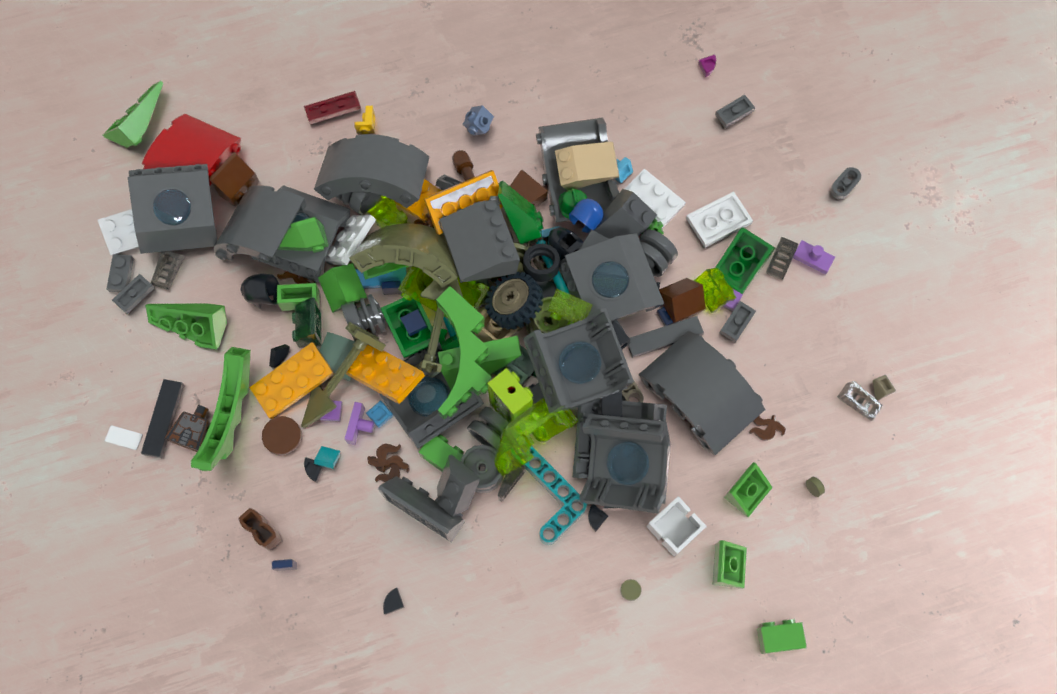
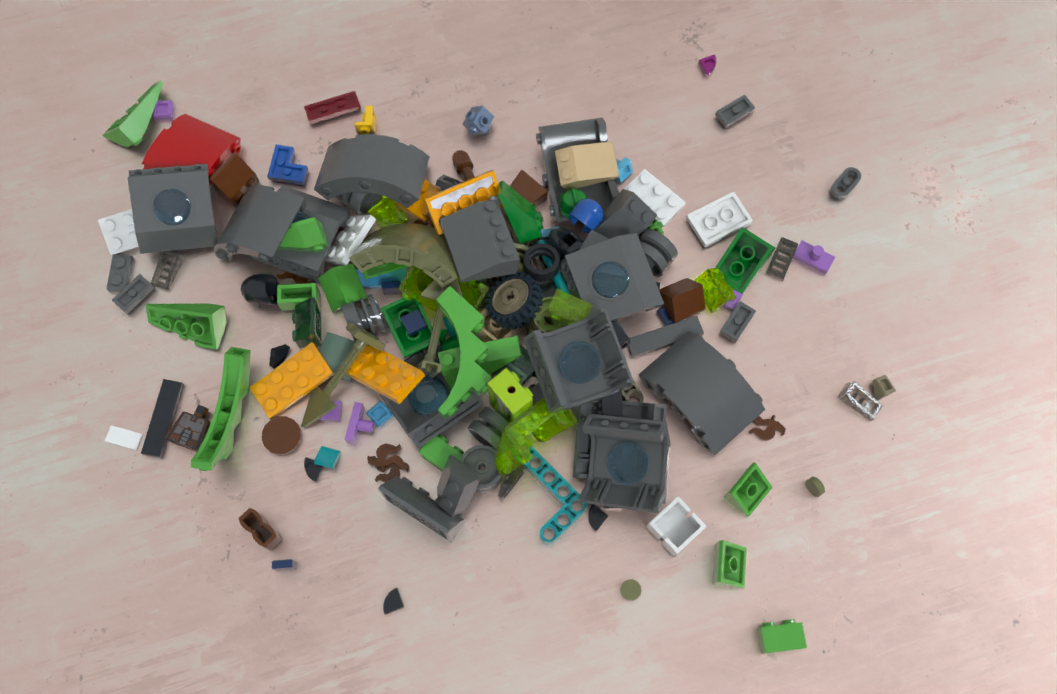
none -> medium lavender tile [153,100,174,120]
none -> blue plate [267,144,308,185]

